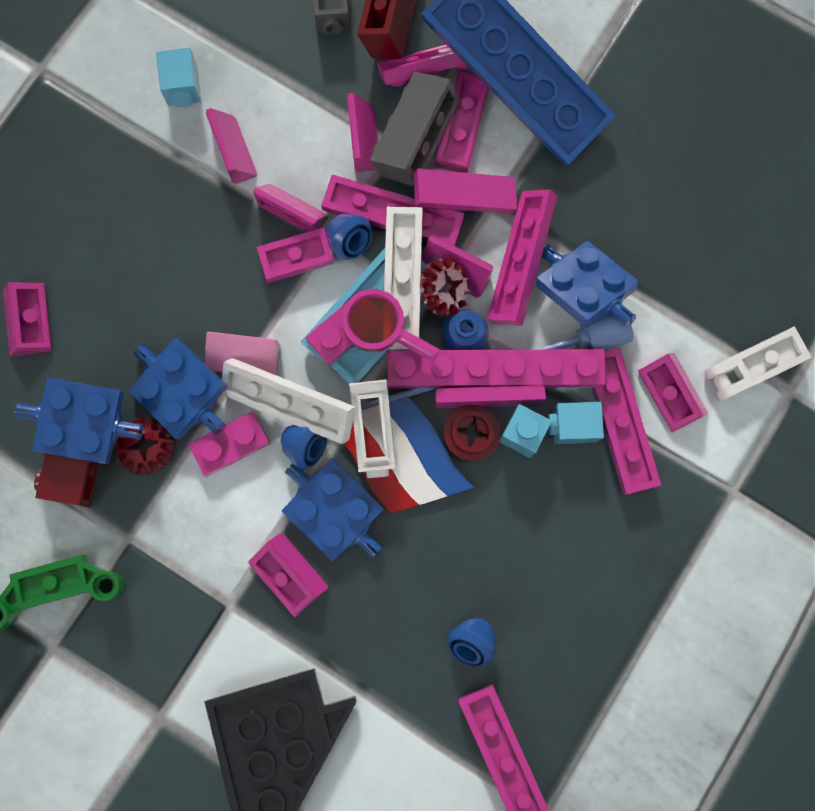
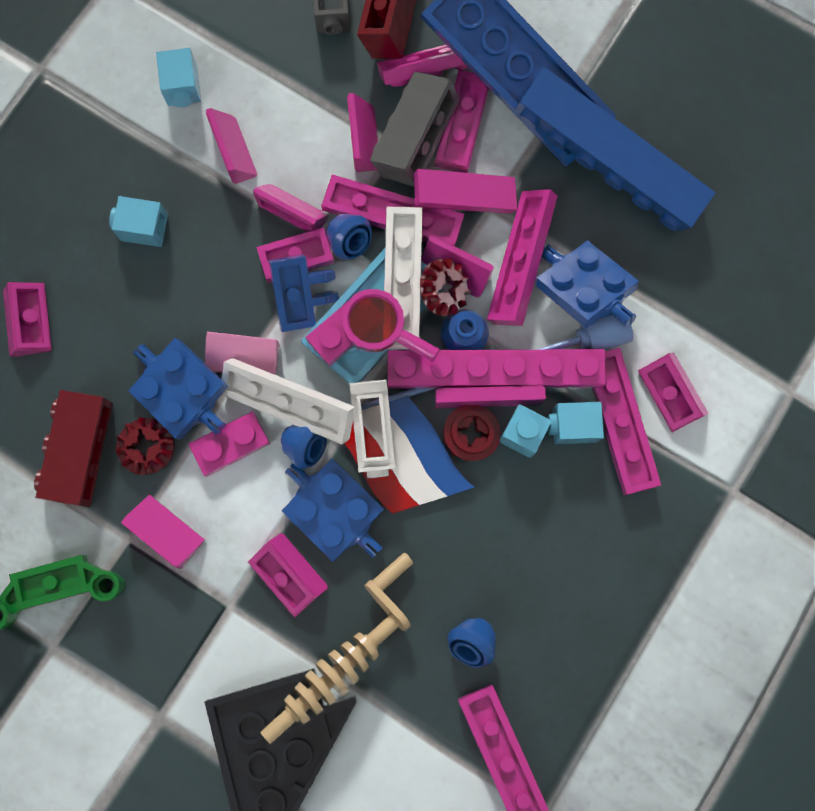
blue plate [14,377,143,464] -> none
white plate [704,326,812,402] -> none
none -> medium azure brick [109,196,168,247]
none -> dark pink slope [121,495,205,569]
none -> tan piece [260,553,413,744]
none -> blue hinge [268,255,339,332]
none -> blue brick [515,66,716,231]

